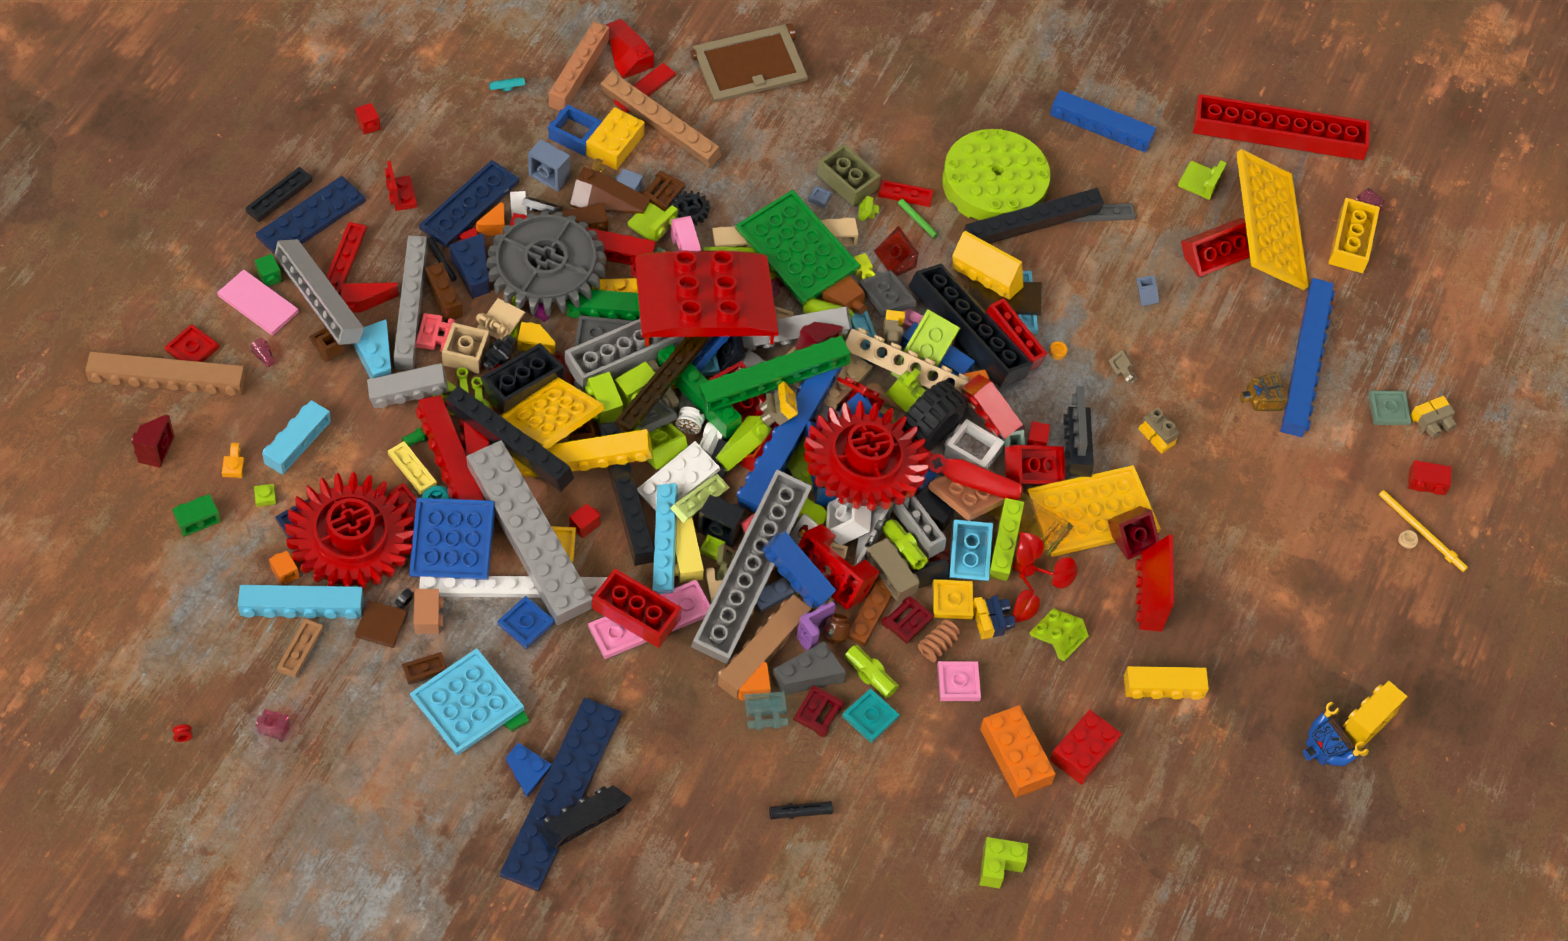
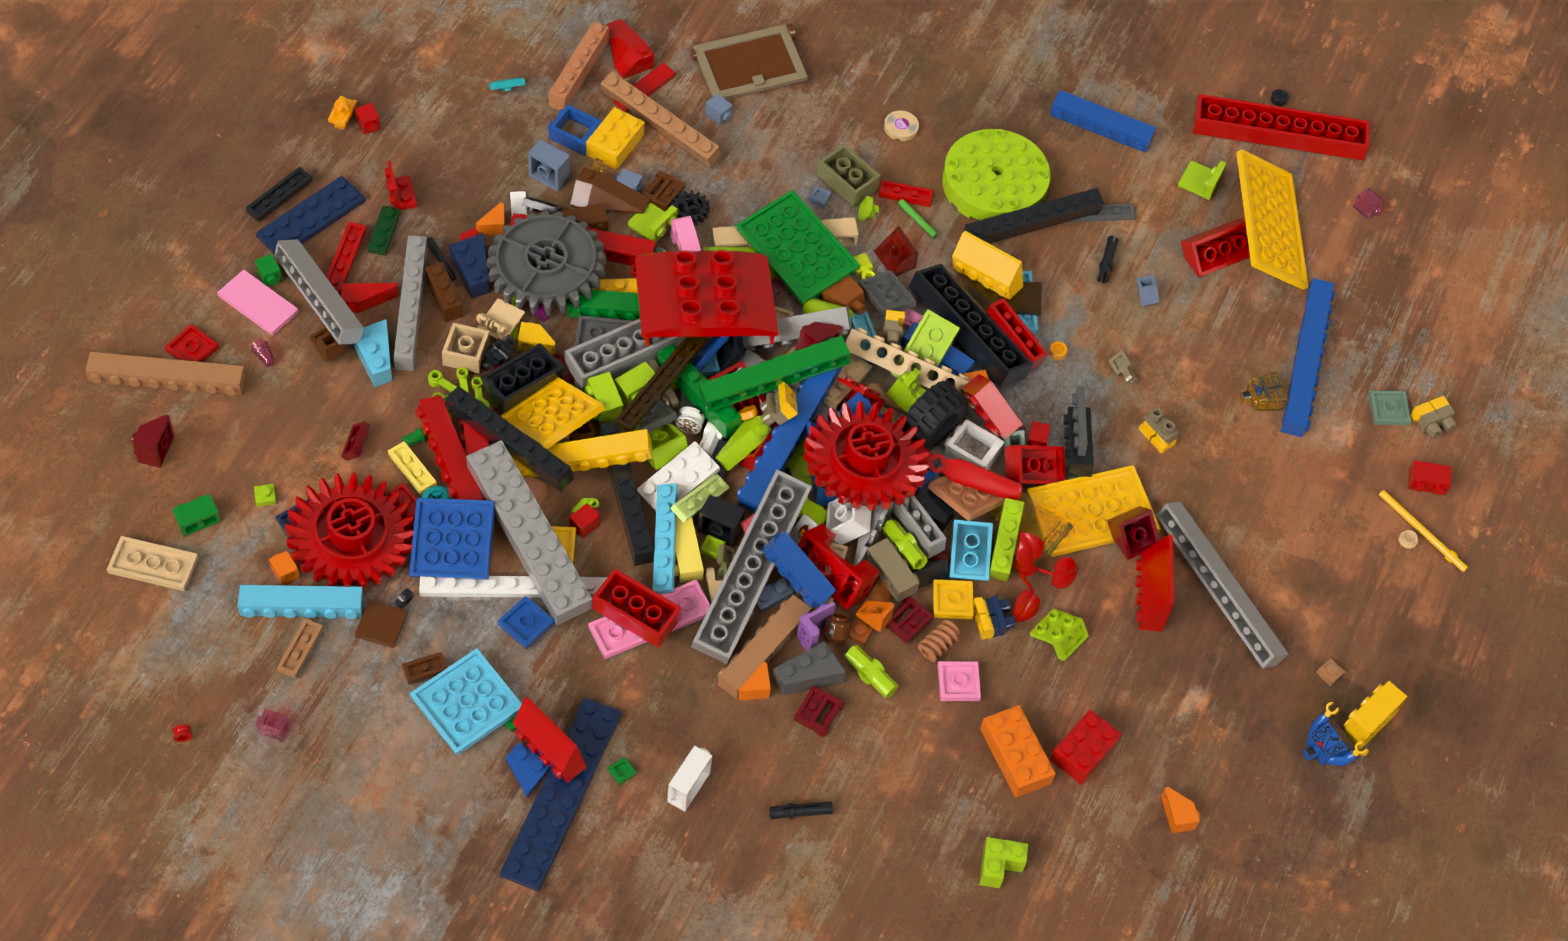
light orange plate [222,443,245,478] -> none
medium azure brick [262,400,331,475] -> none
light grey brick [367,363,449,408] -> none
nougat brick [414,589,444,634] -> none
coral plate [416,313,455,352] -> none
dark blue plate [419,160,519,248] -> none
black slope [539,785,632,851] -> none
clear light blue plate [744,692,788,730] -> none
teal plate [842,688,900,743] -> none
yellow brick [1124,666,1209,700] -> none
yellow brick [1328,198,1380,273] -> none
none -> tan plate [107,536,199,591]
none -> light orange hips [328,96,357,130]
none -> dark red plate [341,421,370,461]
none -> dark green plate [367,206,401,256]
none -> red slope [513,696,586,783]
none -> lime arm [570,498,599,514]
none -> green tile [607,757,636,786]
none -> white window [667,745,712,812]
none -> sand blue brick [705,94,733,126]
none -> light orange tile [738,405,758,420]
none -> orange slope [856,600,895,632]
none -> tan tile [884,110,919,141]
none -> black pin [1097,236,1119,283]
none -> light grey brick [1155,502,1288,668]
none -> orange slope [1161,787,1201,833]
none -> black tile [1270,89,1289,106]
none -> medium nougat plate [1316,659,1345,687]

